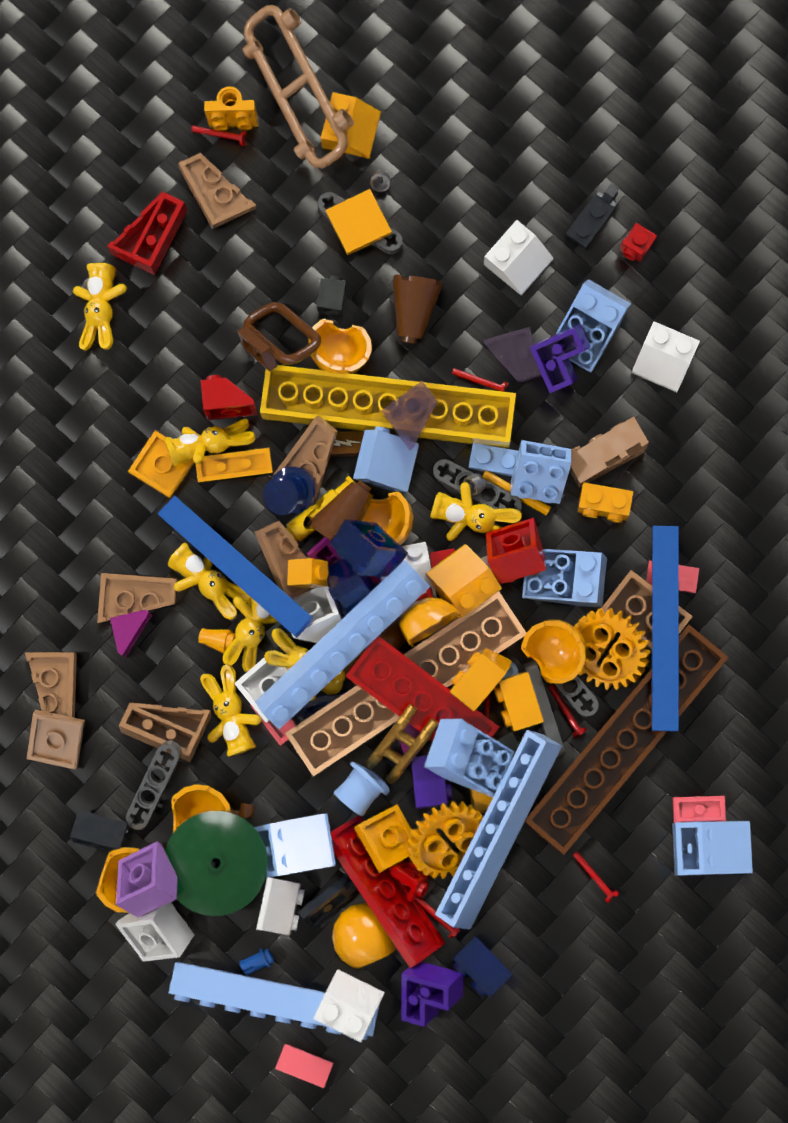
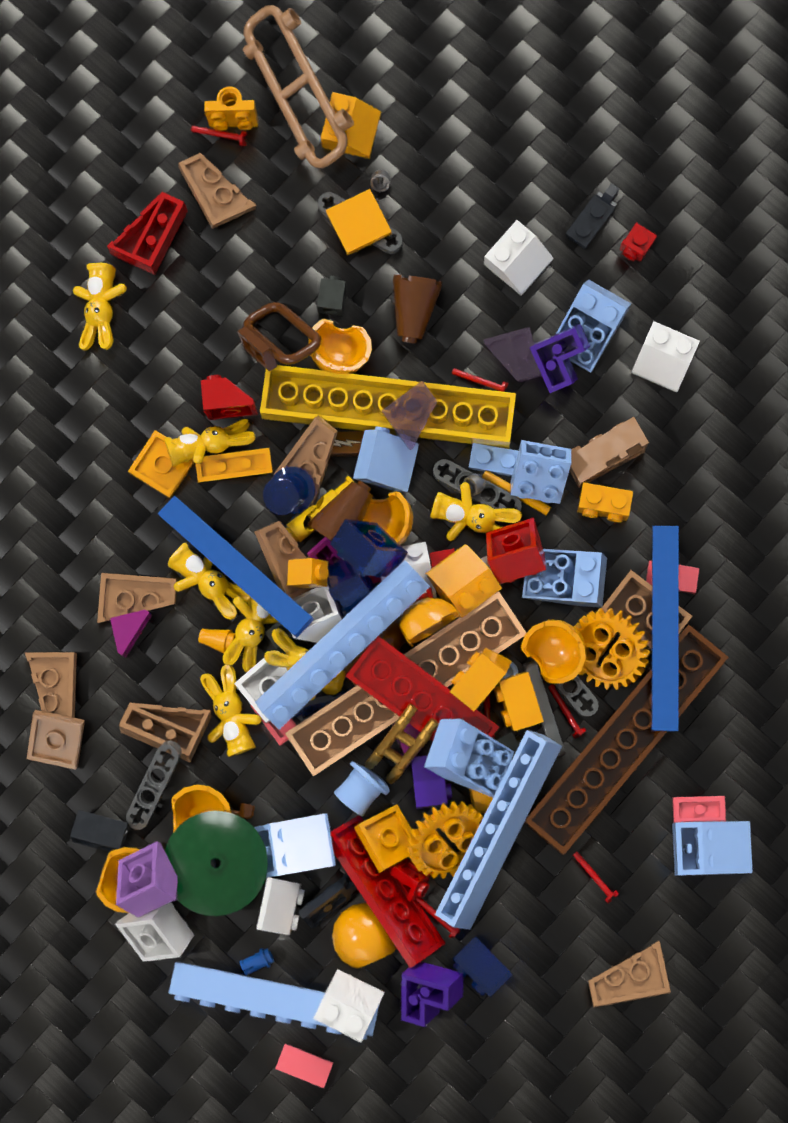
none -> medium nougat wing [588,941,671,1008]

